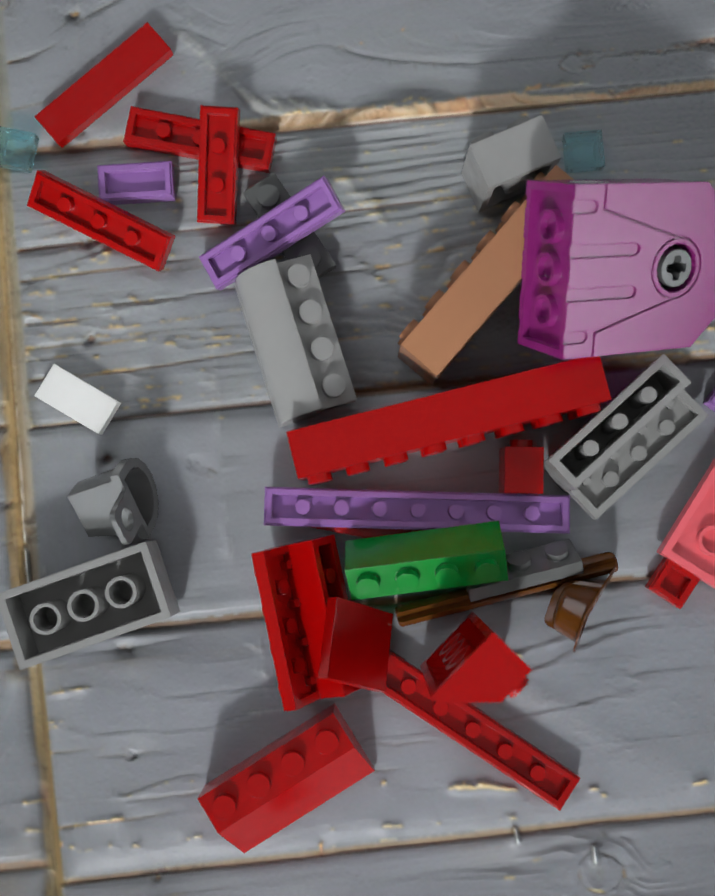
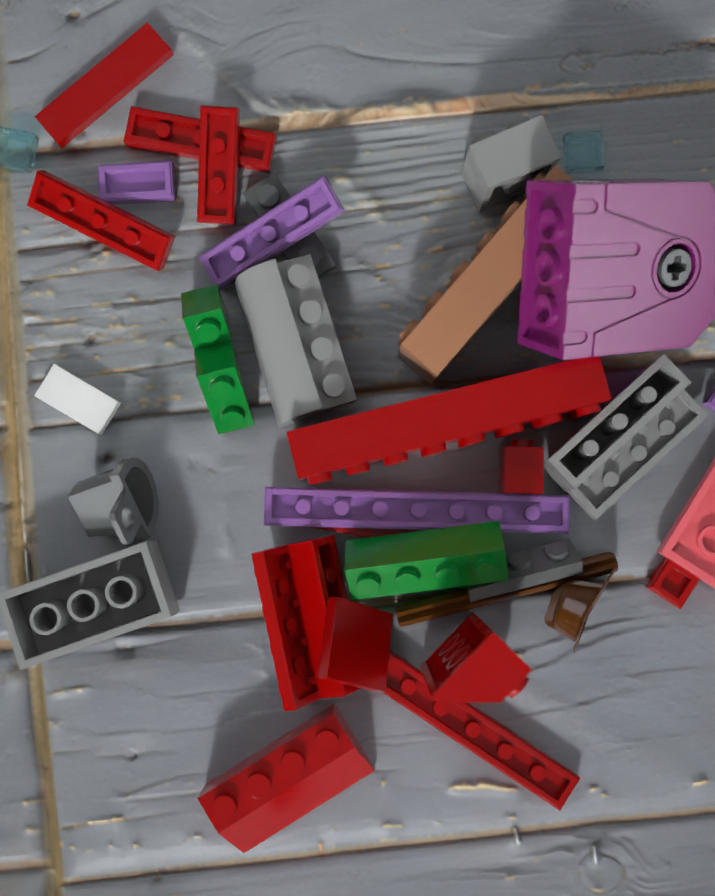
none -> green arch [181,284,255,435]

